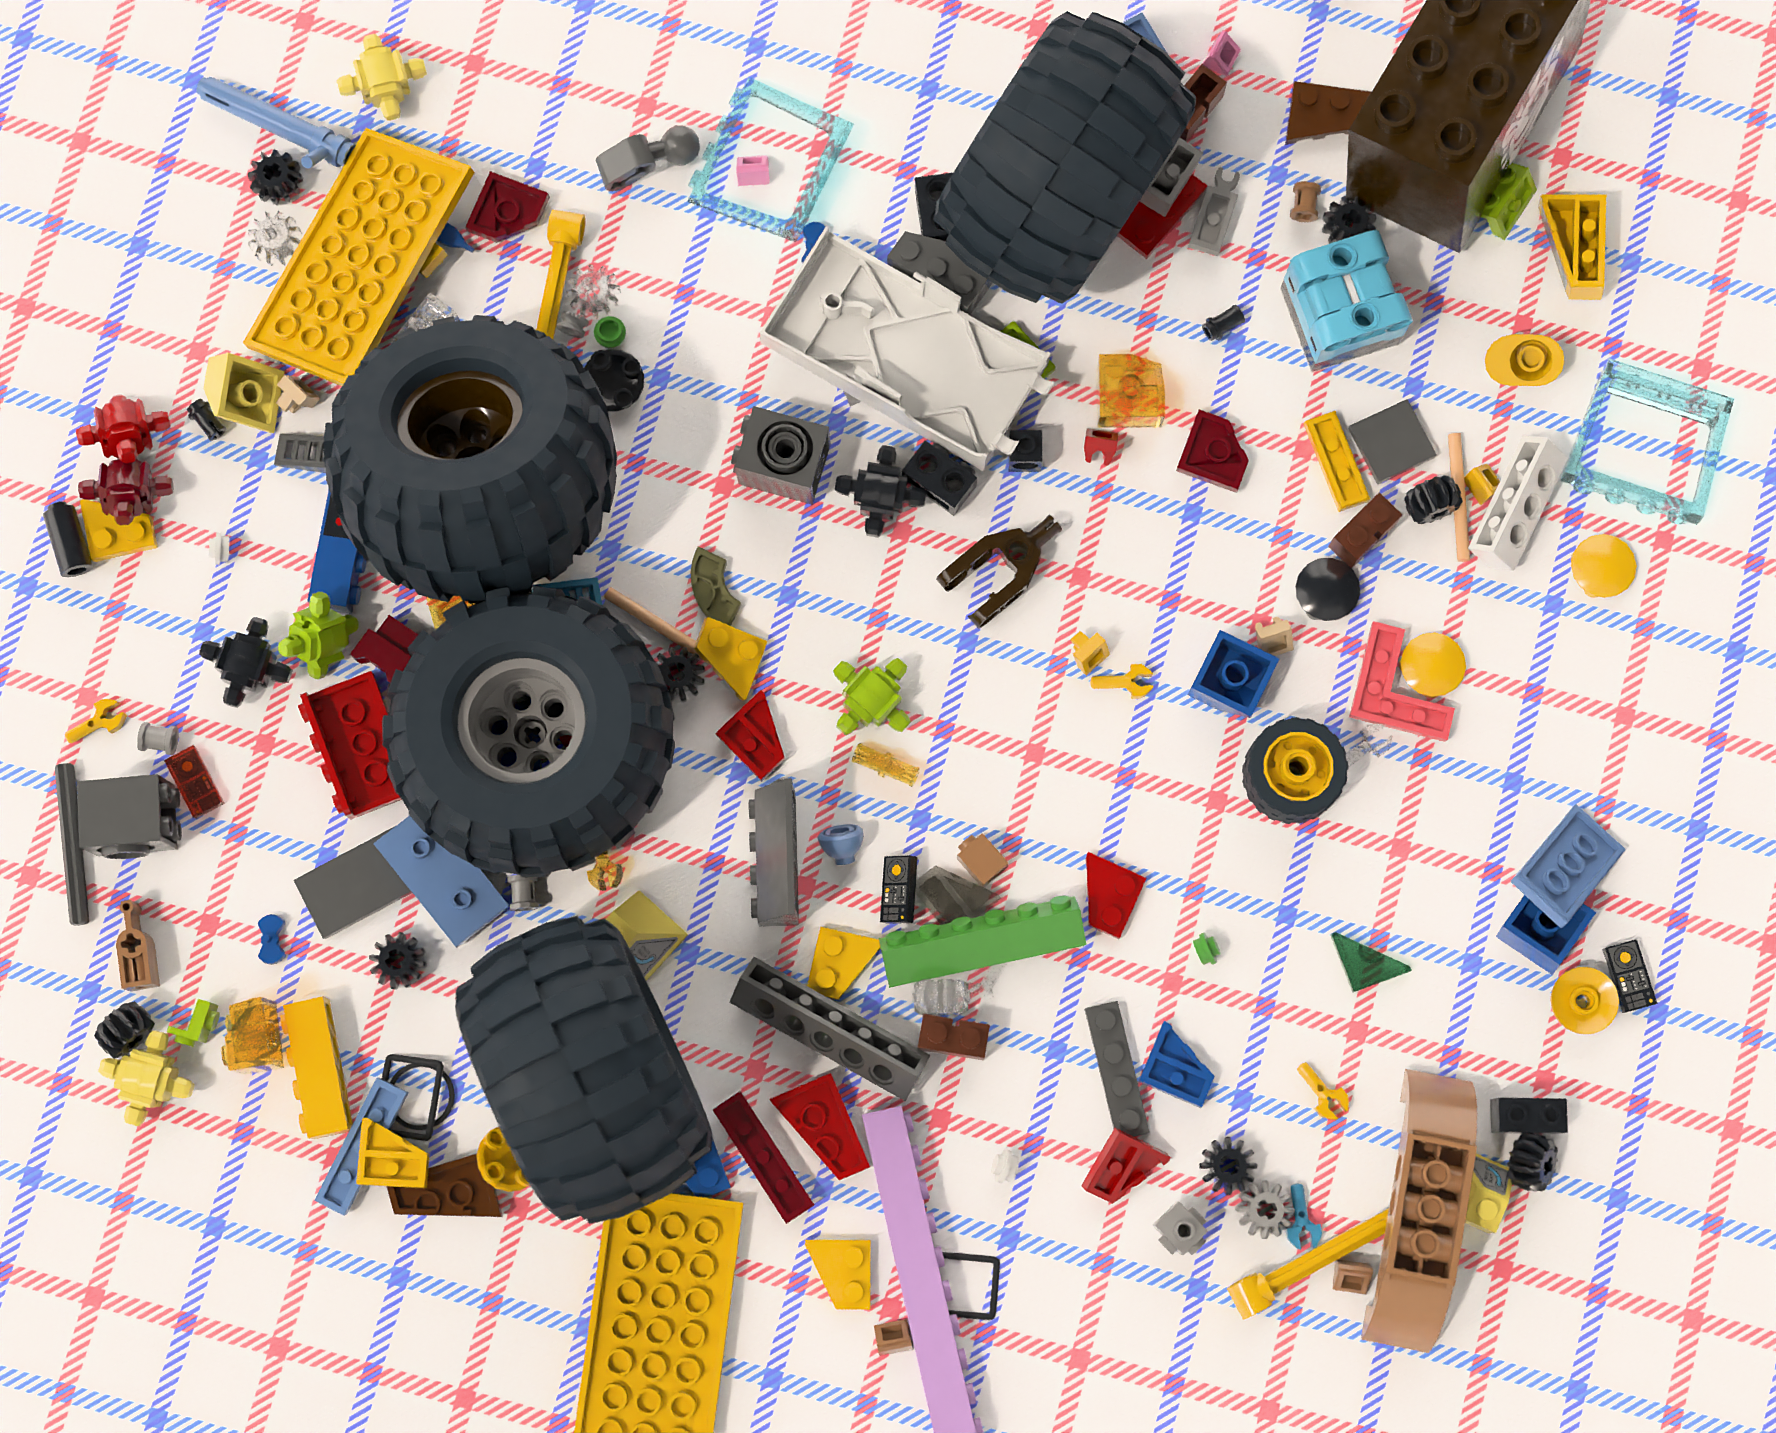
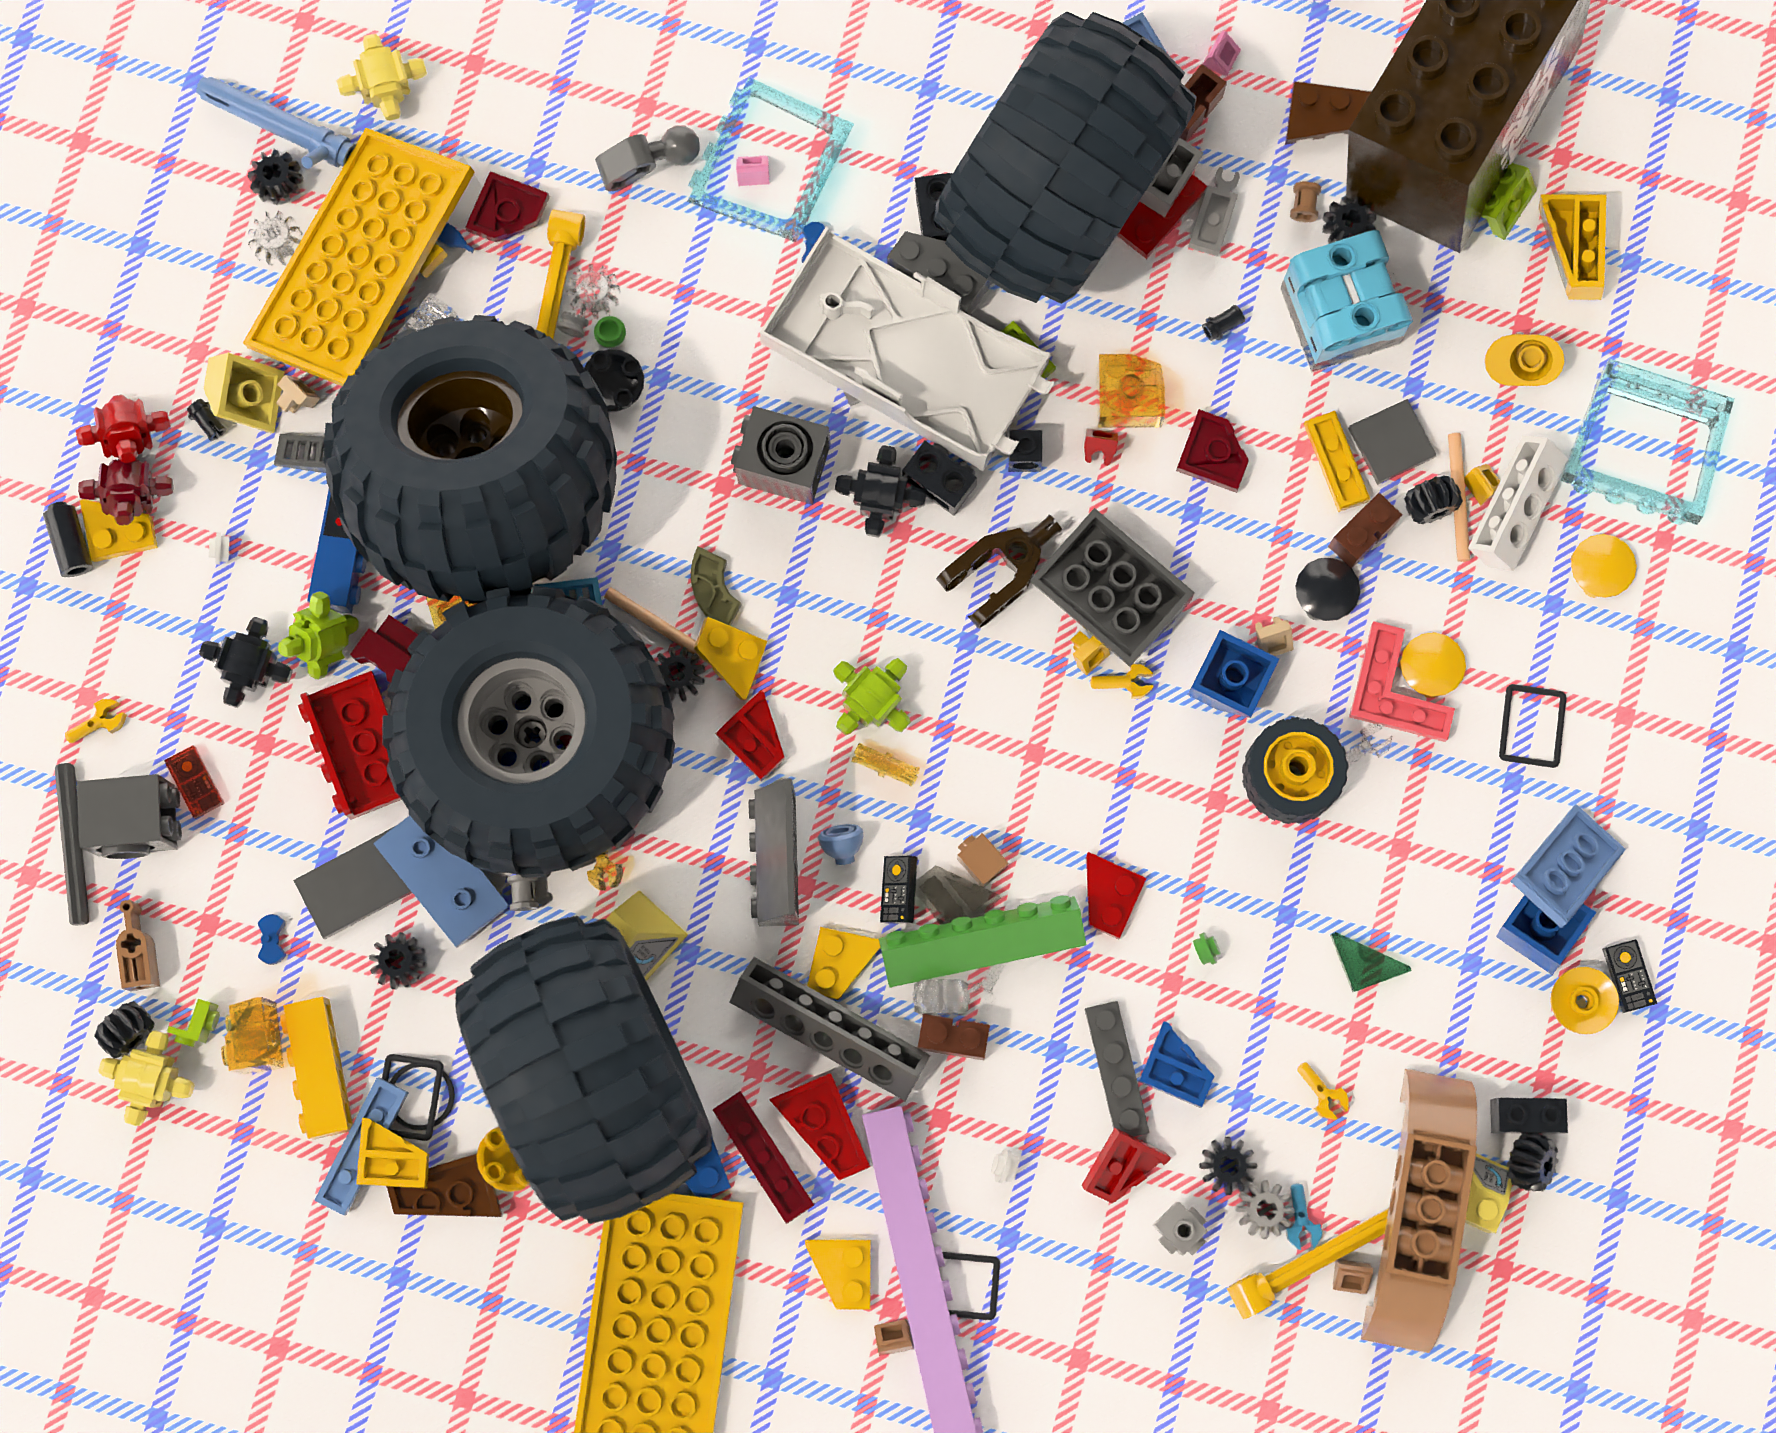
light grey bush [137,722,179,755] -> none
none -> dark grey slope [1030,508,1195,667]
none -> black piece [1499,684,1567,768]

